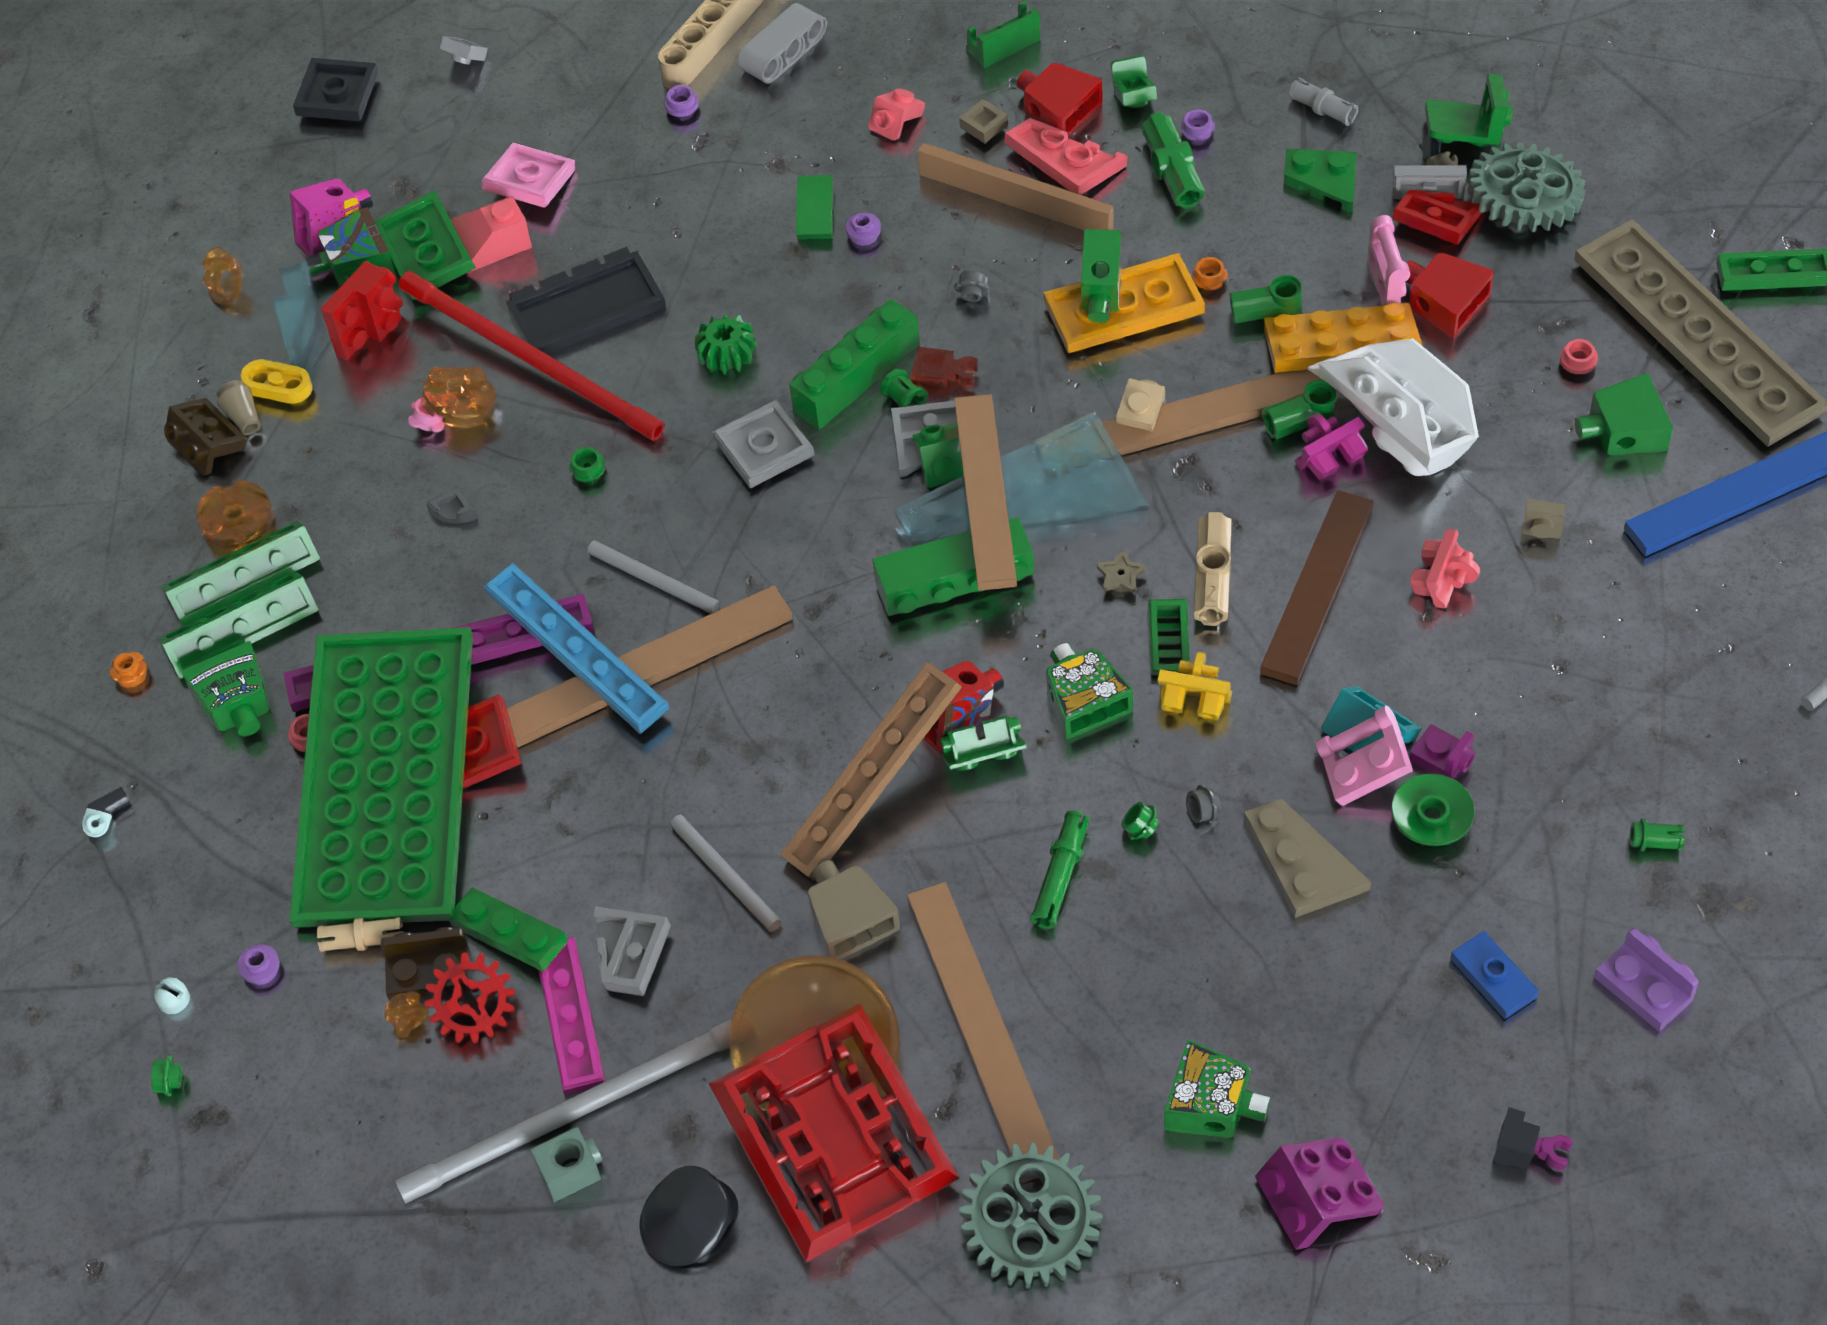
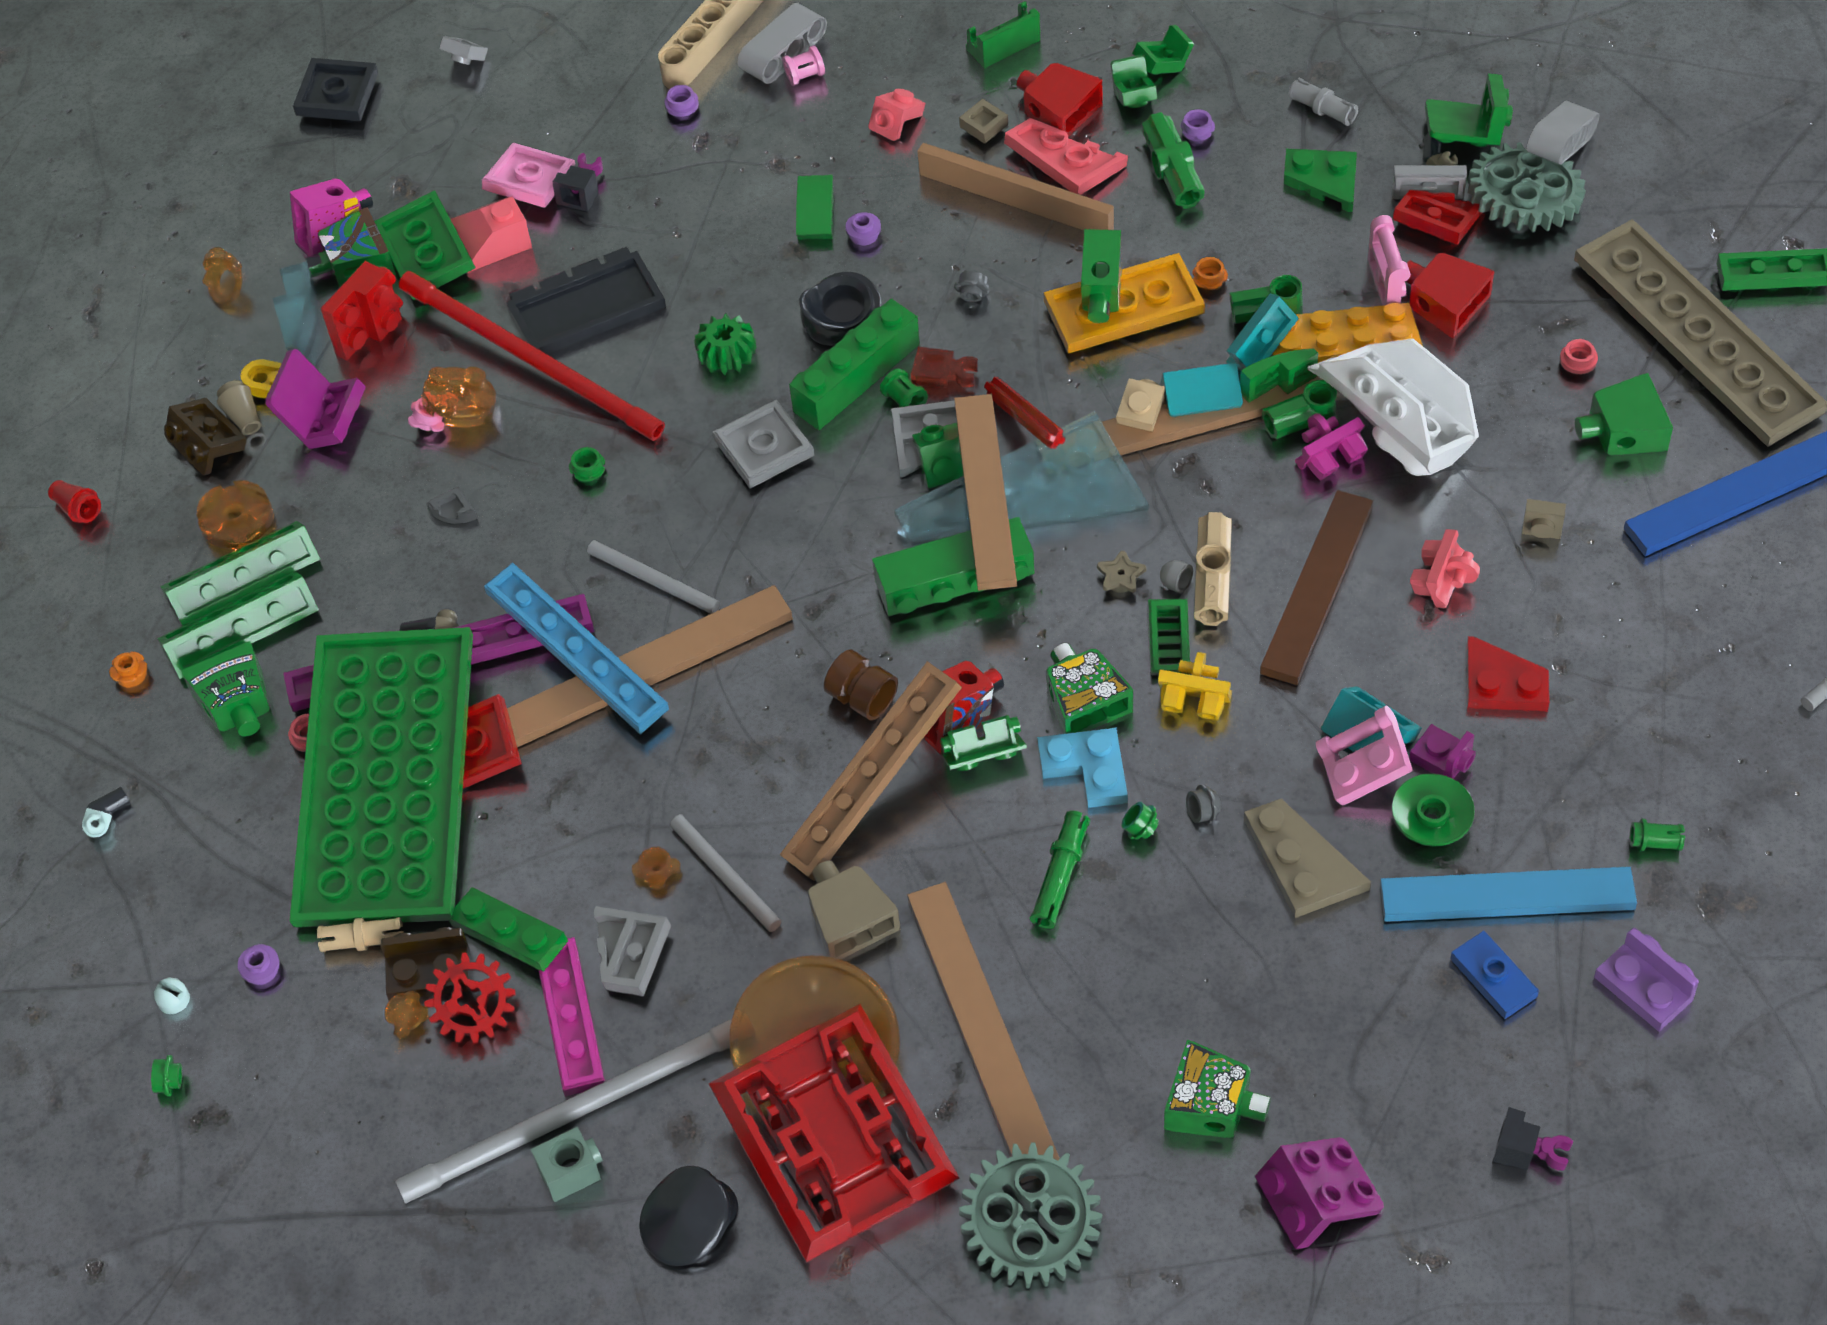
none -> red cone [48,480,101,523]
none -> magenta bracket [266,349,366,449]
none -> arm [400,609,458,631]
none -> black piece [552,153,603,212]
none -> clear orange plate [632,846,681,890]
none -> bright pink bush [782,45,825,86]
none -> black piece [799,272,882,346]
none -> reddish brown wheel [823,649,898,721]
none -> red axle [984,377,1066,449]
none -> medium azure plate [1037,728,1128,808]
none -> green bracket [1132,25,1194,75]
none -> teal panel [1160,363,1243,417]
none -> light grey hinge [1160,560,1193,593]
none -> teal panel [1226,293,1299,371]
none -> green slope [1240,348,1318,403]
none -> dark azure tile [1380,867,1637,922]
none -> red wing [1467,636,1550,712]
none -> light grey beam [1527,100,1599,165]

